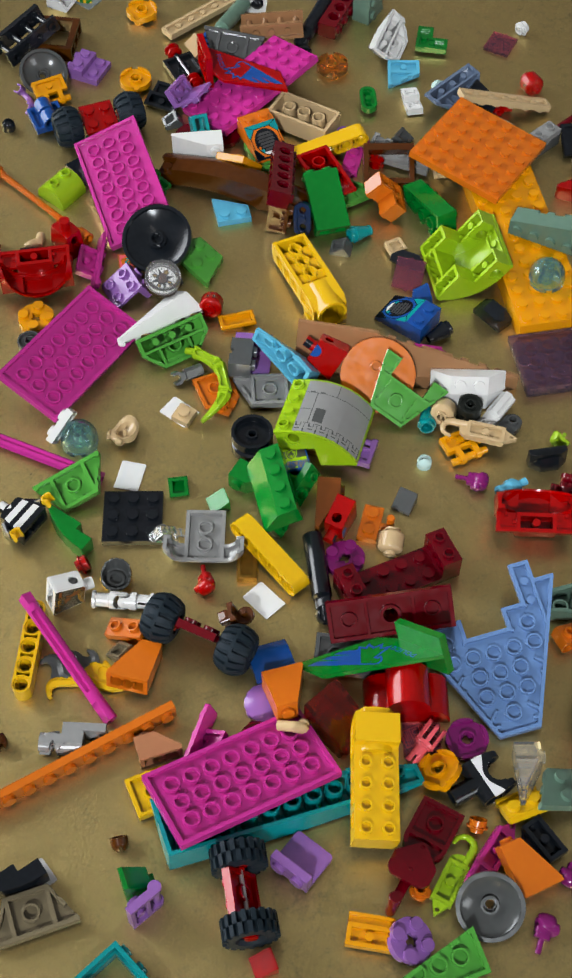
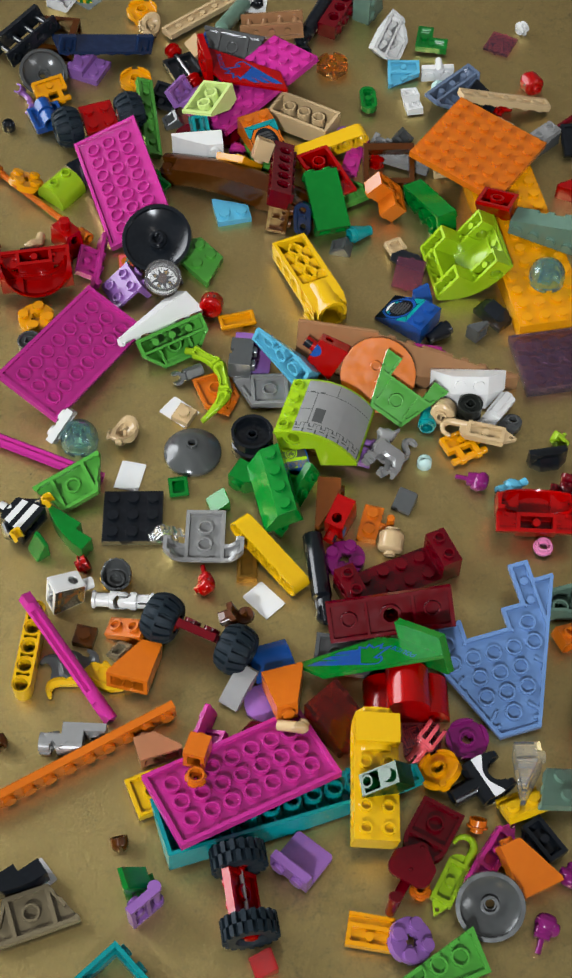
none -> light orange plate [8,168,43,194]
none -> green slope [28,531,50,562]
none -> dark blue bracket [52,34,154,56]
none -> reddish brown plate [72,624,98,650]
none -> bright green plate [135,77,162,159]
none -> tan hat [138,12,161,38]
none -> dark grey dish [164,428,221,477]
none -> yellowish green slope [182,80,237,117]
none -> orange brick [182,731,212,770]
none -> orange plate [185,766,207,788]
none -> light grey slope [218,665,259,712]
none -> dark pink plate [229,142,246,155]
none -> tan brick [251,135,275,164]
none -> dark green slope [358,760,415,797]
none -> light grey animal [361,427,418,480]
none -> white plate [420,57,454,82]
none -> dark grey slope [465,320,489,344]
none -> red slope [475,186,519,221]
none -> bright pink plate [533,537,553,557]

